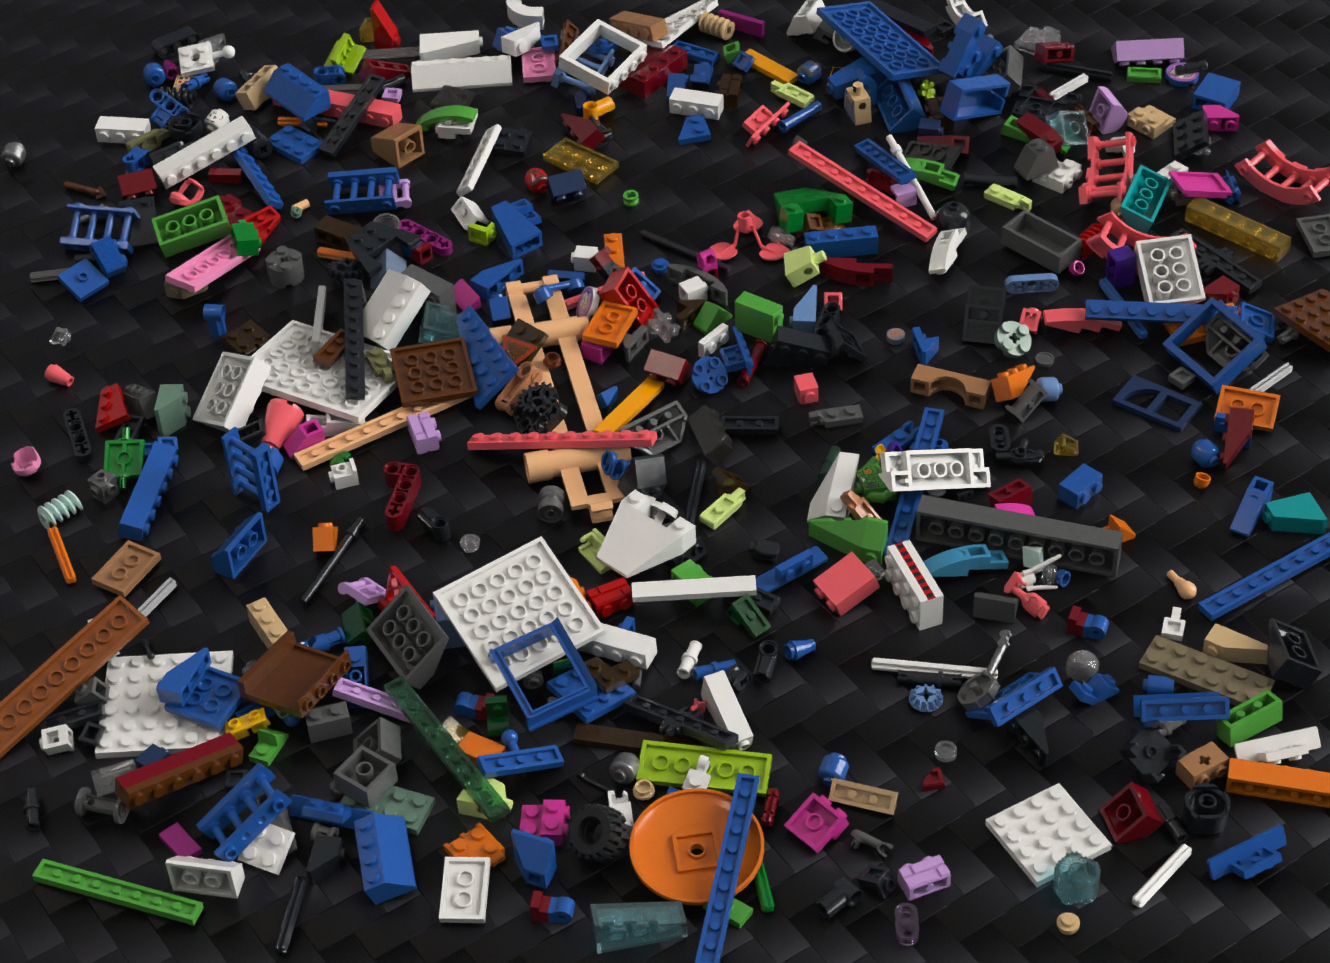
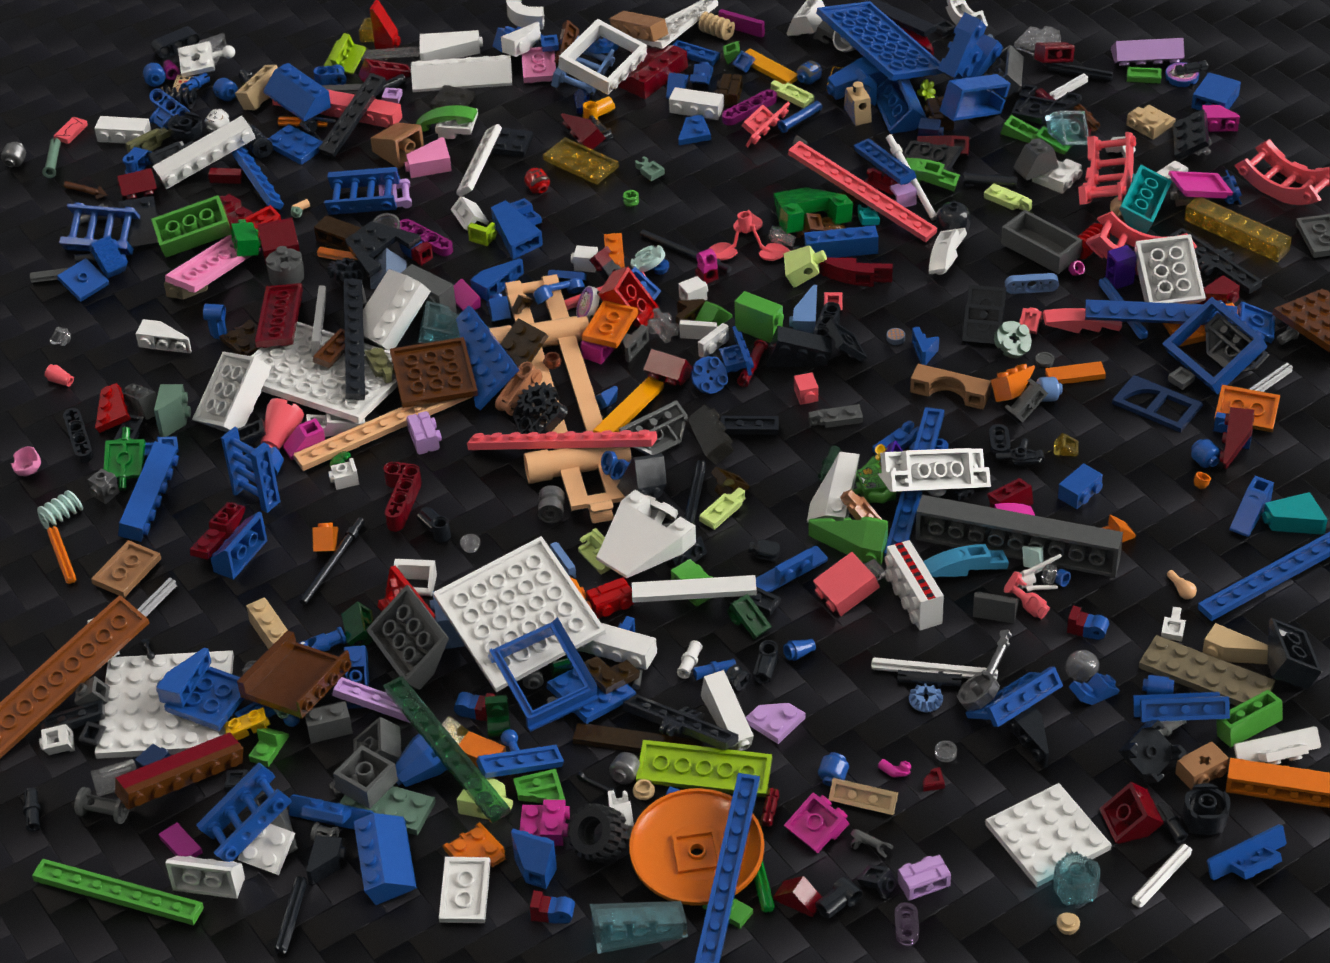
coral piece [169,178,204,206] -> none
lavender plate [338,577,386,606] -> none
clear orange piece [501,335,537,365] -> none
dark blue brick [546,169,587,202] -> none
dark grey slope [667,264,728,306] -> none
white plate [682,755,711,790] -> none
coral hand [691,698,707,713] -> none
dark red slope [1015,112,1064,154] -> none
lavender brick [1089,86,1127,134] -> none
none -> sand green pin [42,138,61,178]
none -> coral tile [54,117,88,144]
none -> white slope [136,319,192,353]
none -> dark red slope [190,502,245,560]
none -> dark red plate [255,283,303,348]
none -> dark red slope [257,217,300,264]
none -> white tile [394,559,437,596]
none -> blue cone [395,734,447,787]
none -> bright pink slope [404,137,452,178]
none -> dark brown tile [511,295,533,314]
none -> bright green wing [513,769,565,804]
none -> medium blue tile [550,542,576,578]
none -> light aqua tile [630,245,665,272]
none -> sand green plate [635,156,665,181]
none -> white tile [679,320,717,340]
none -> magenta beam [722,90,777,125]
none -> lavender plate [745,703,805,744]
none -> dark red slope [773,876,822,917]
none -> teal plate [857,205,880,226]
none -> dark pink arm [878,759,911,777]
none -> orange tile [1045,361,1106,384]

